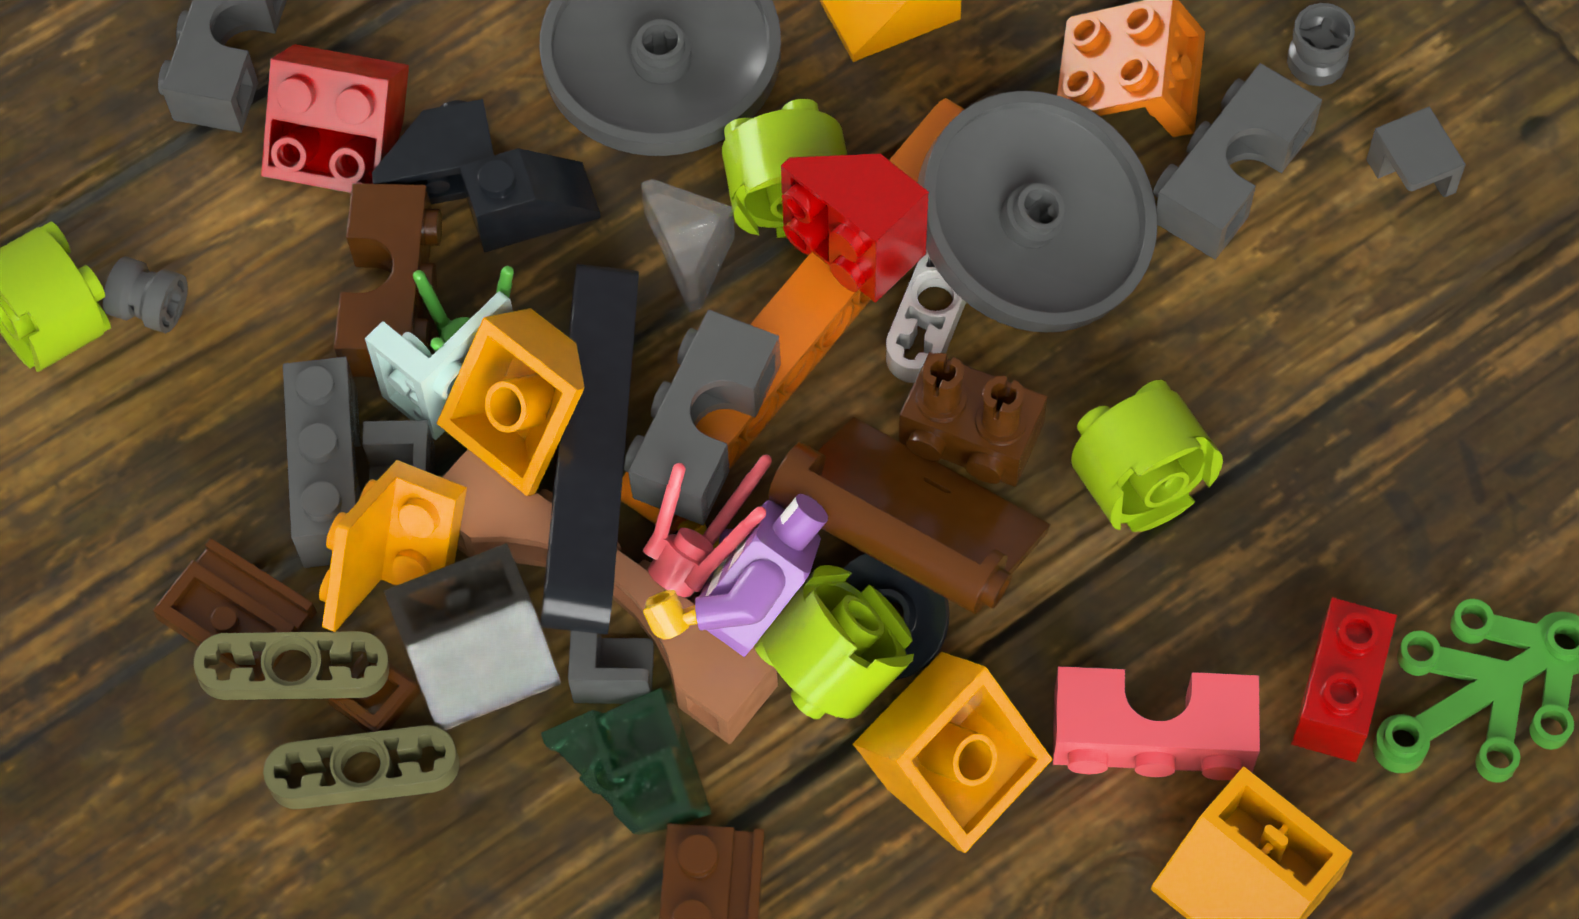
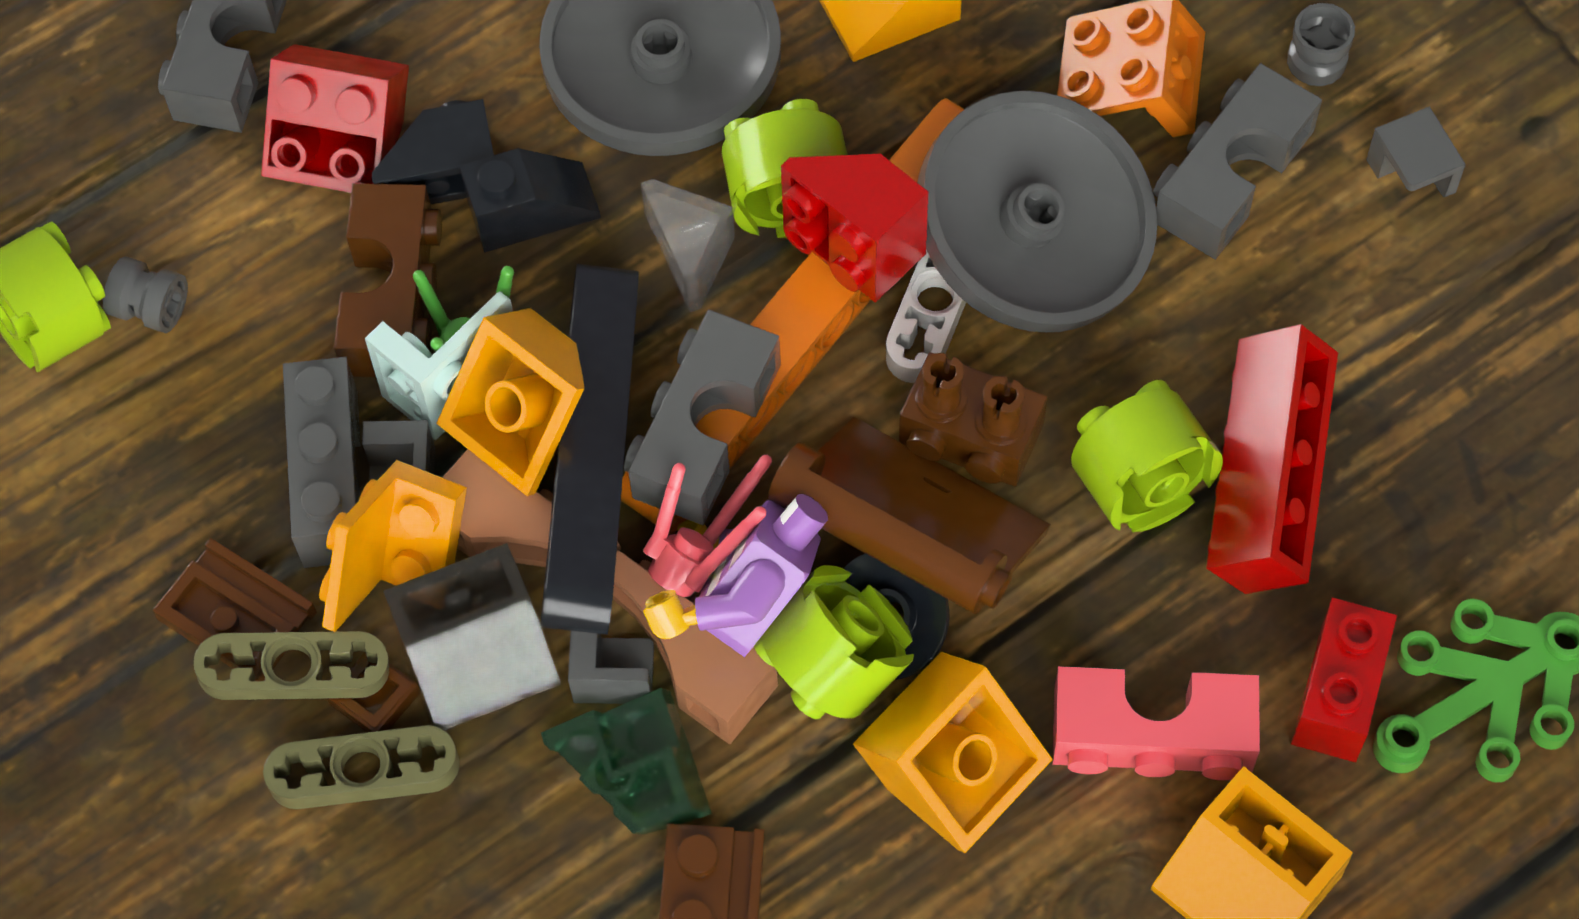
none -> red brick [1206,324,1338,594]

